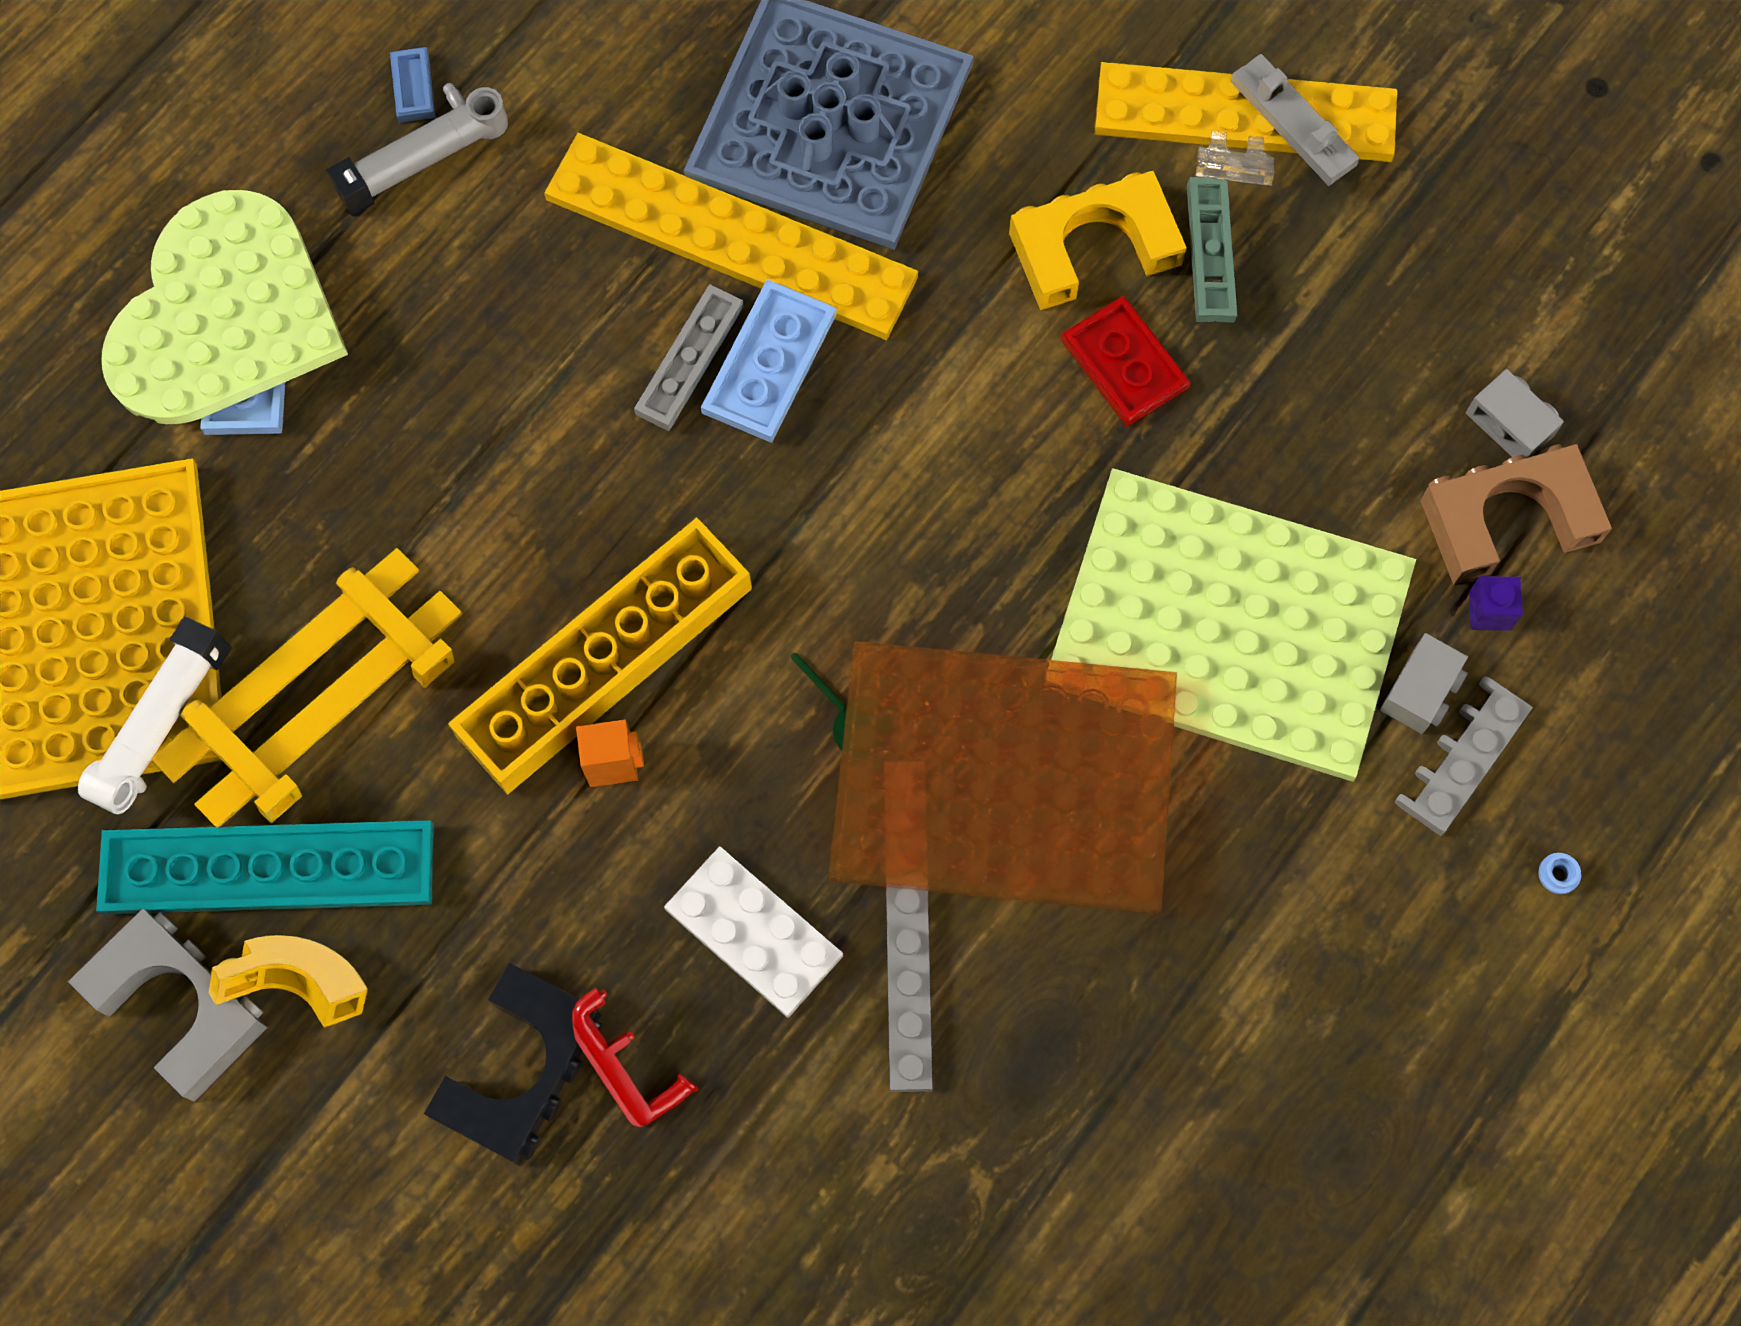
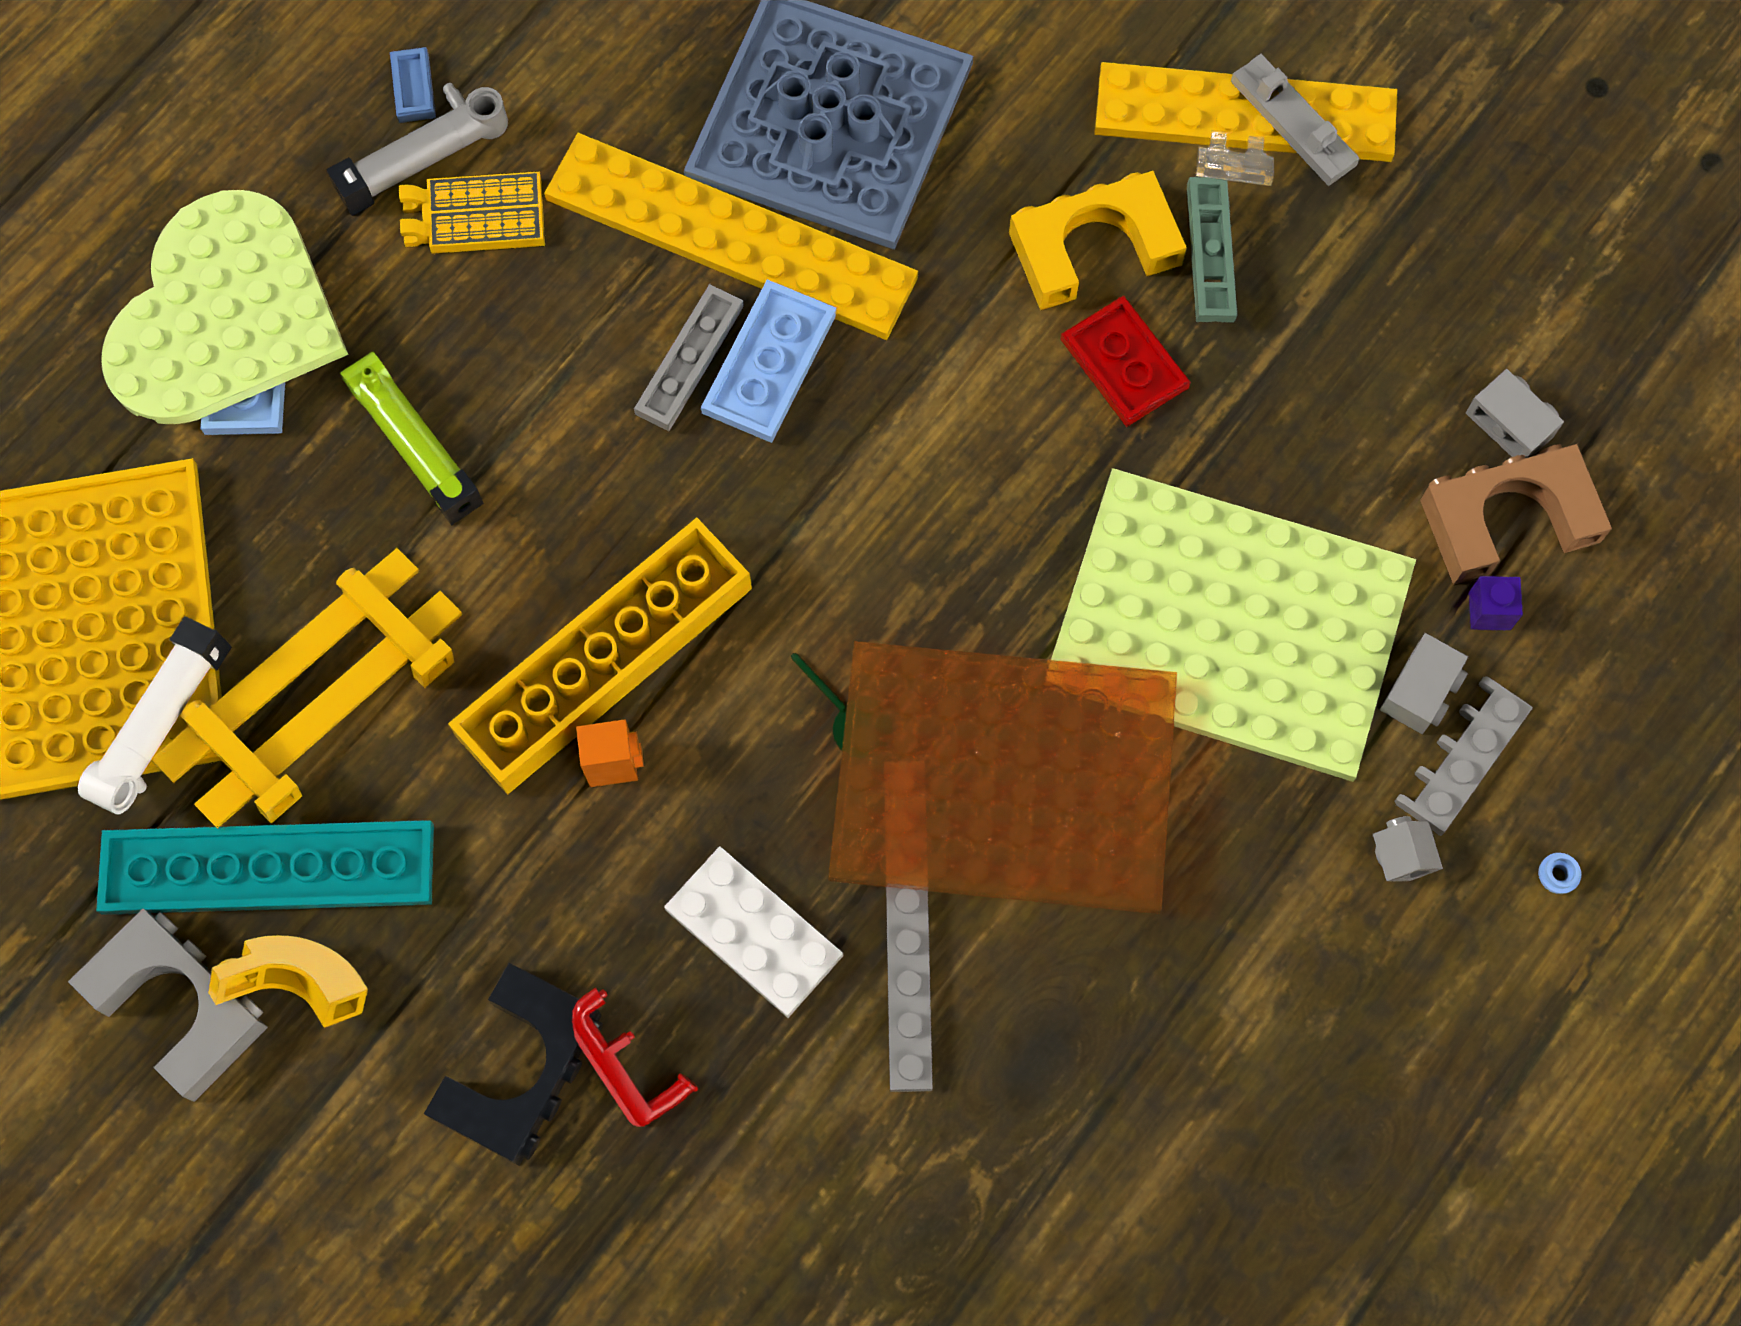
none -> lime piece [340,352,484,526]
none -> yellow tile [399,172,545,254]
none -> light grey brick [1373,816,1443,881]

